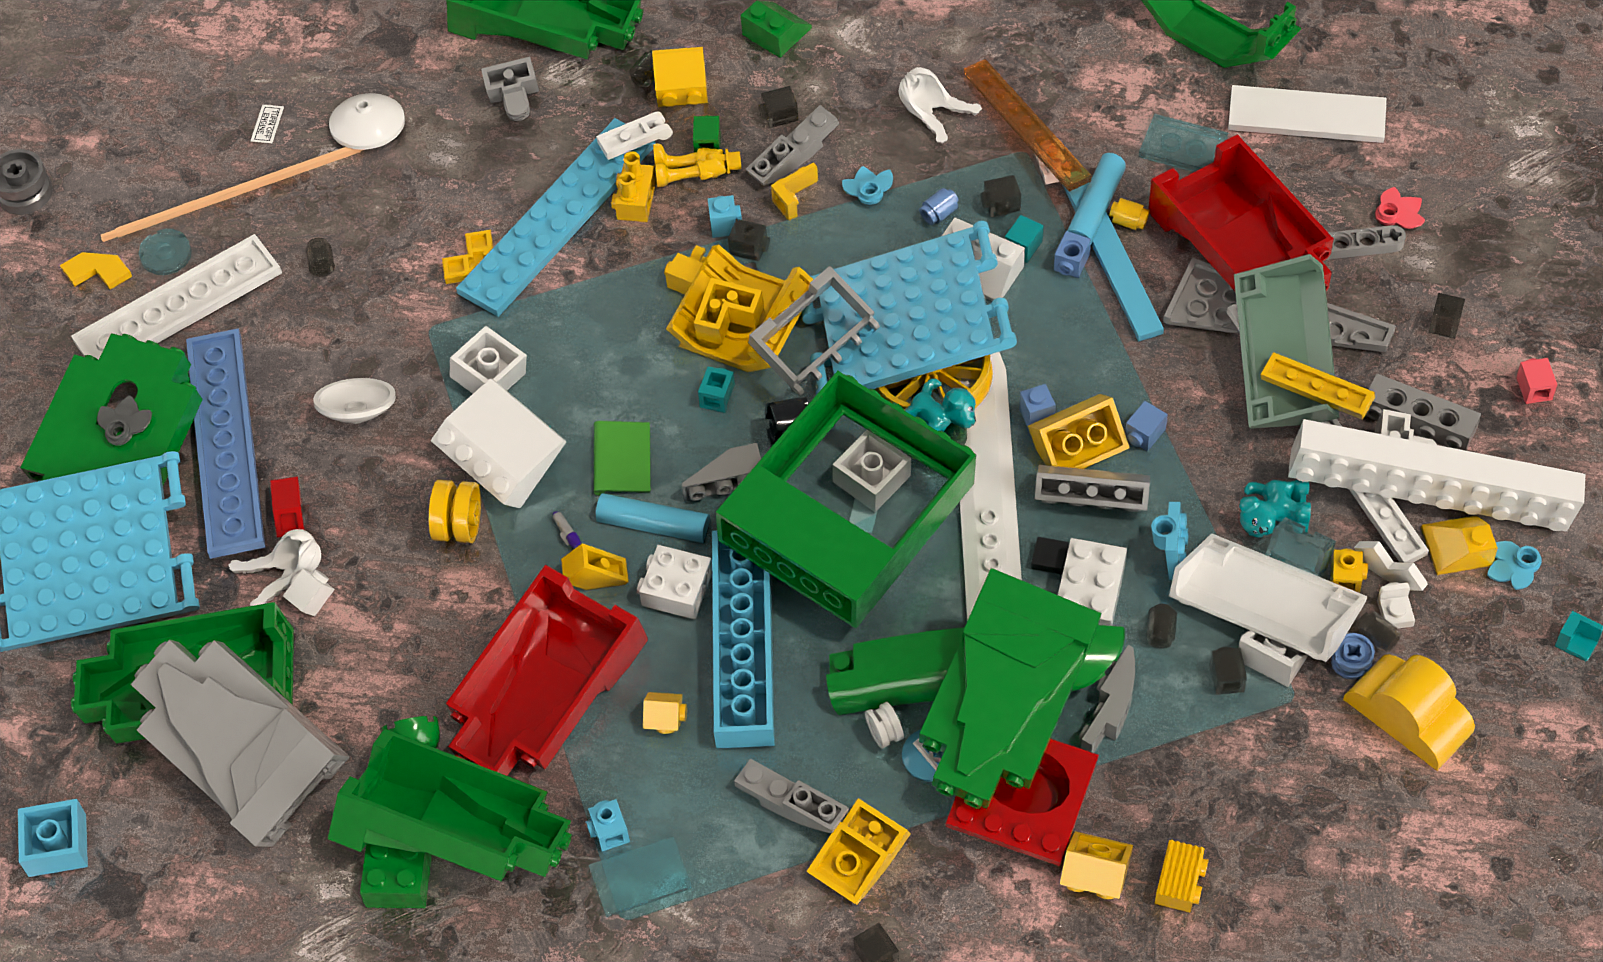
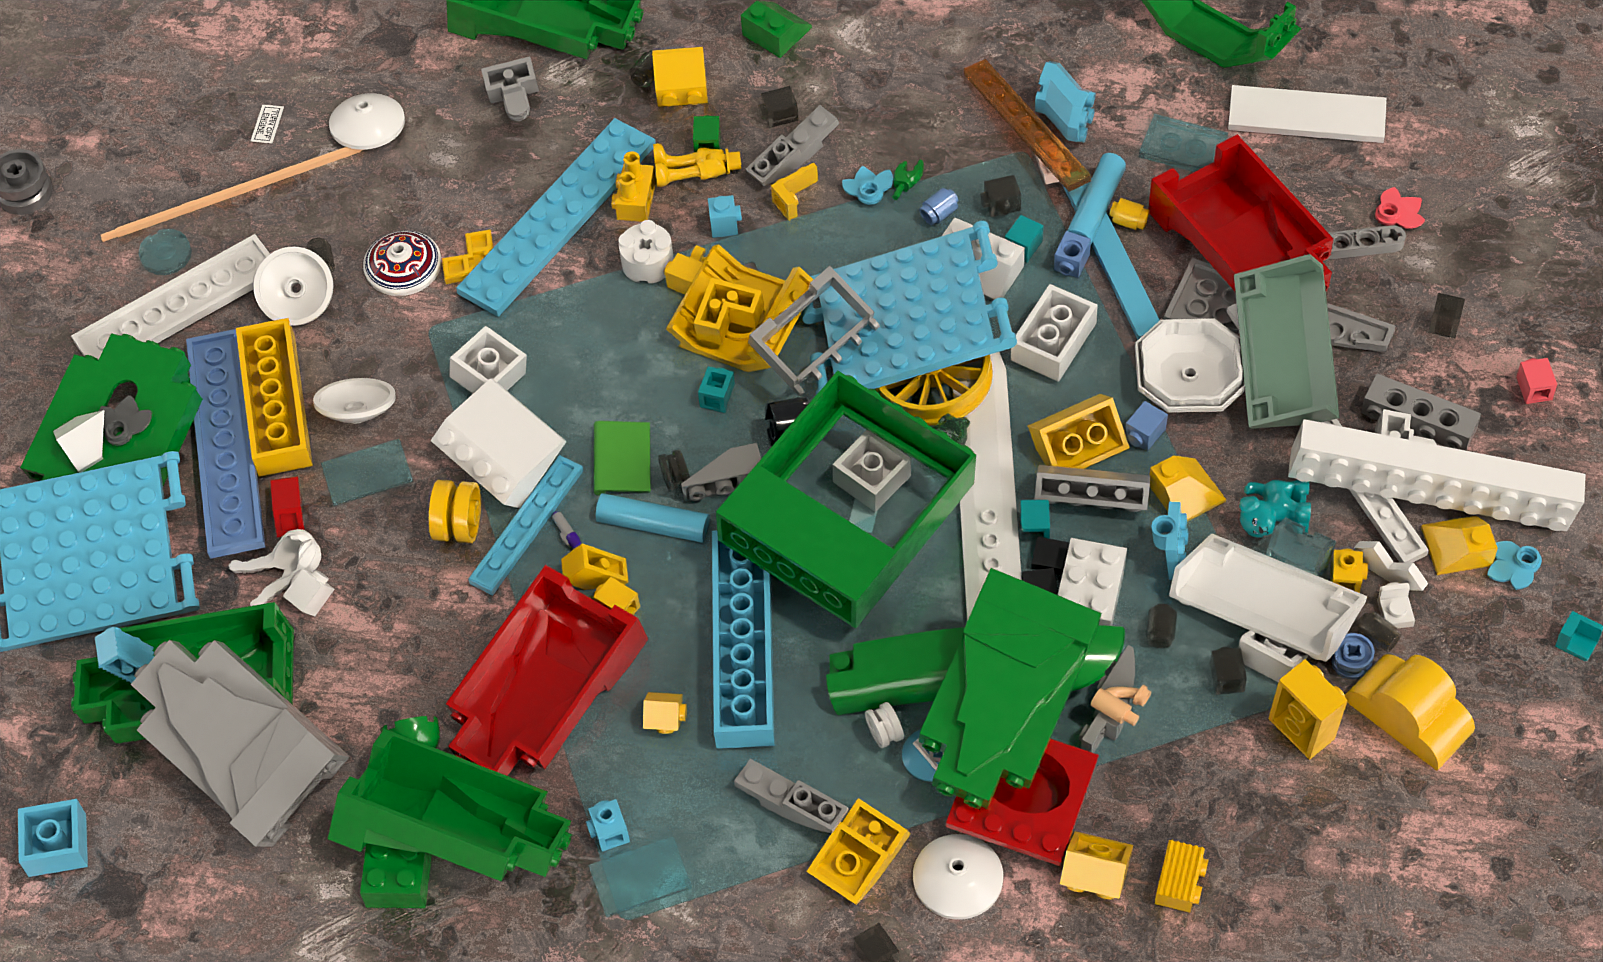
yellow tile [60,252,132,290] -> none
white plate [596,112,673,160] -> none
white brick [637,545,712,619] -> none
clear smoke brick [728,219,770,261] -> none
white hair [898,67,982,144] -> none
teal animal [904,379,976,432] -> none
medium blue brick [1019,384,1056,430] -> none
yellow plate [1261,352,1375,420] -> none
none -> white slope [53,410,104,473]
none -> medium azure brick [95,627,155,683]
none -> yellow brick [236,318,313,477]
none -> white dish [254,247,333,326]
none -> clear light blue piece [321,439,413,506]
none -> dish [363,230,442,296]
none -> medium azure tile [468,455,583,596]
none -> yellow brick [593,577,640,615]
none -> white brick [619,220,674,284]
none -> clear smoke wheel [658,448,690,492]
none -> green hand [892,159,924,200]
none -> white dish [913,834,1003,920]
none -> white brick [1011,284,1098,382]
none -> teal panel [1020,500,1050,539]
none -> black piece [1022,568,1058,595]
none -> medium azure brick [1035,61,1096,143]
none -> light nougat plant [1091,685,1151,726]
none -> white rock [1135,318,1245,413]
none -> yellow slope [1149,455,1226,522]
none -> yellow brick [1268,659,1348,760]

